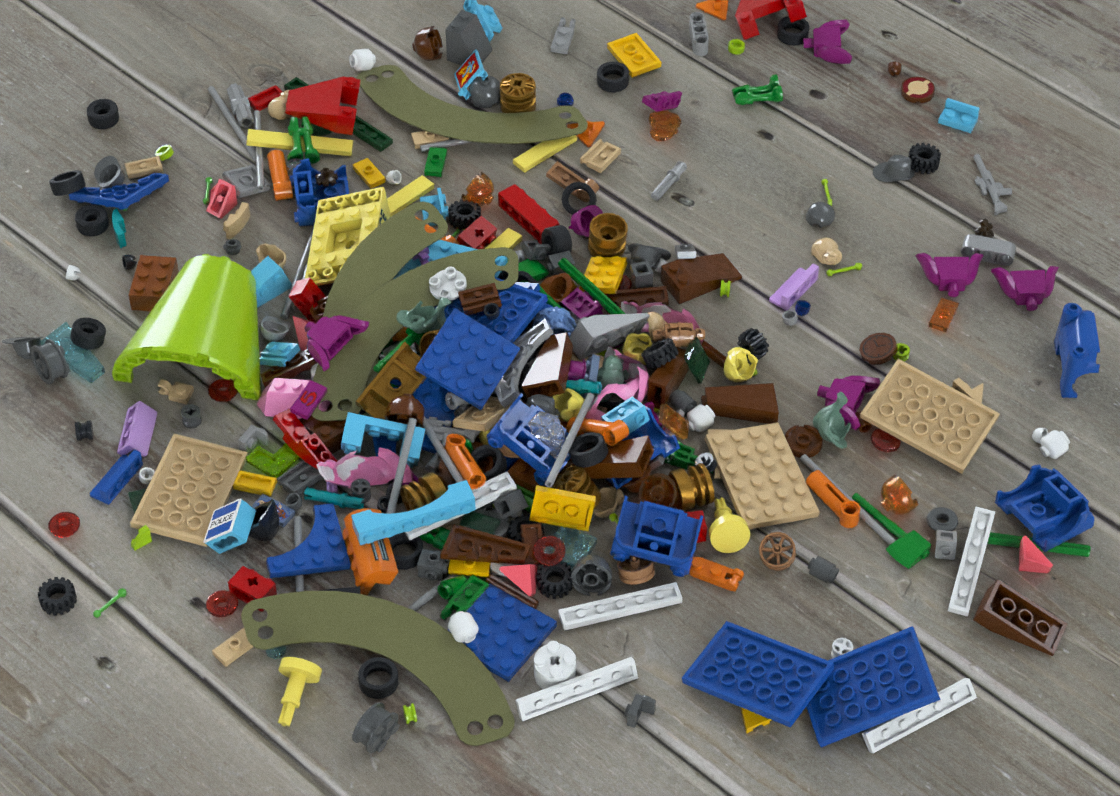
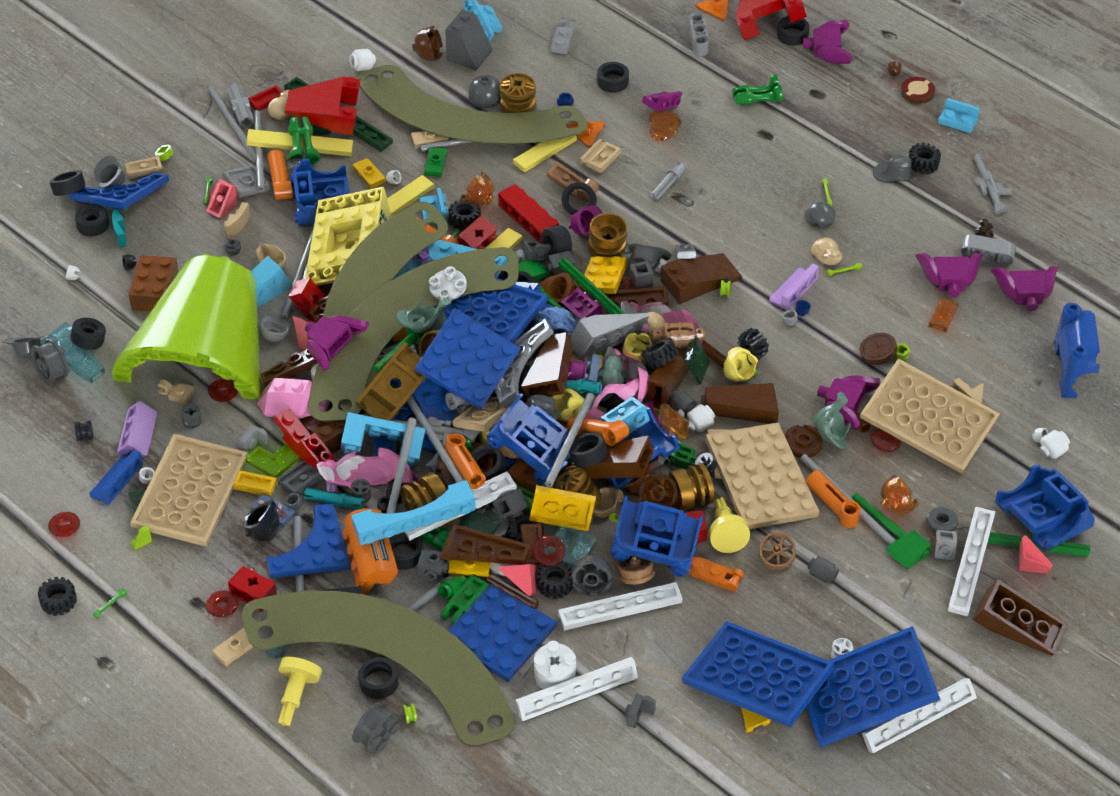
black tyre [87,99,119,129] -> none
piece [204,498,256,554] -> none
medium azure plate [260,342,301,367] -> none
magenta tile [290,380,327,420] -> none
dark brown plant [315,168,338,187] -> none
reddish brown cylinder [385,394,424,427] -> none
white head [448,611,479,643] -> none
flag [454,50,488,100] -> none
reddish brown plate [458,283,502,315] -> none
black hinge [484,303,500,320] -> none
clear slope [528,411,566,459] -> none
yellow plate [607,33,662,78] -> none
lime tile [728,39,745,55] -> none

